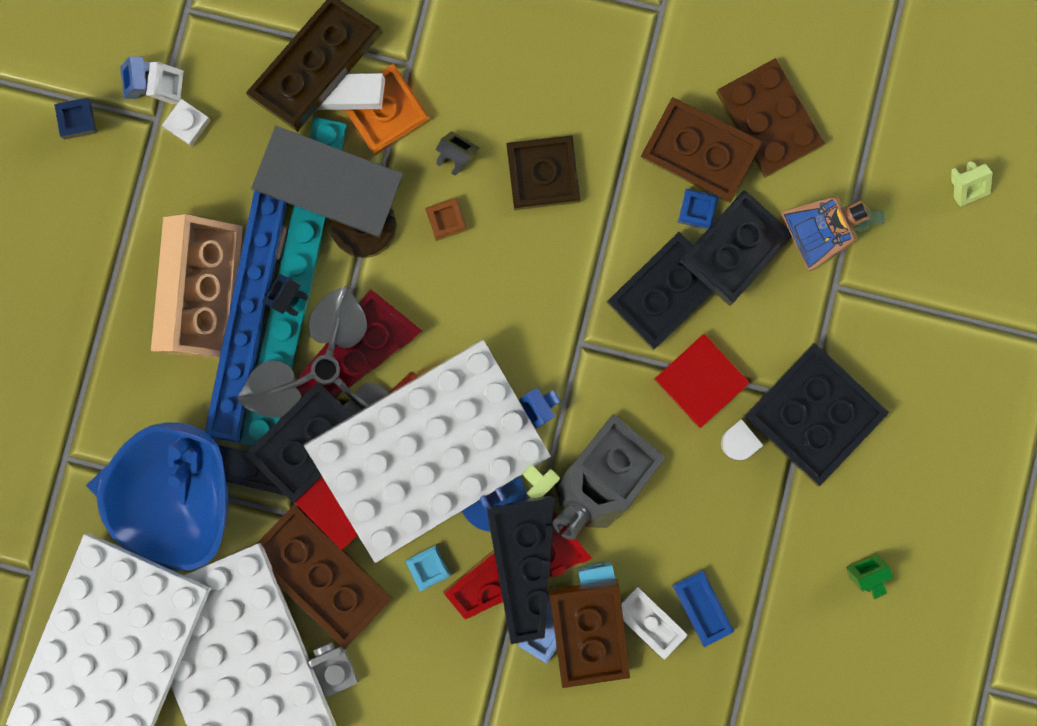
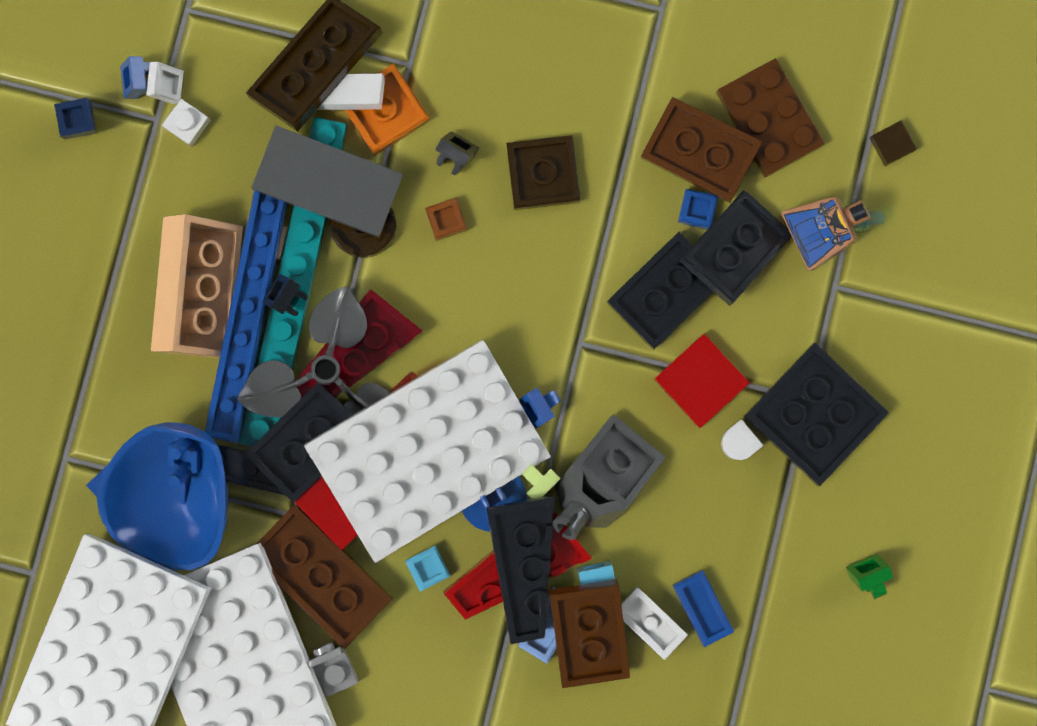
yellowish green tile [951,161,993,207] -> none
none -> dark brown tile [870,120,917,167]

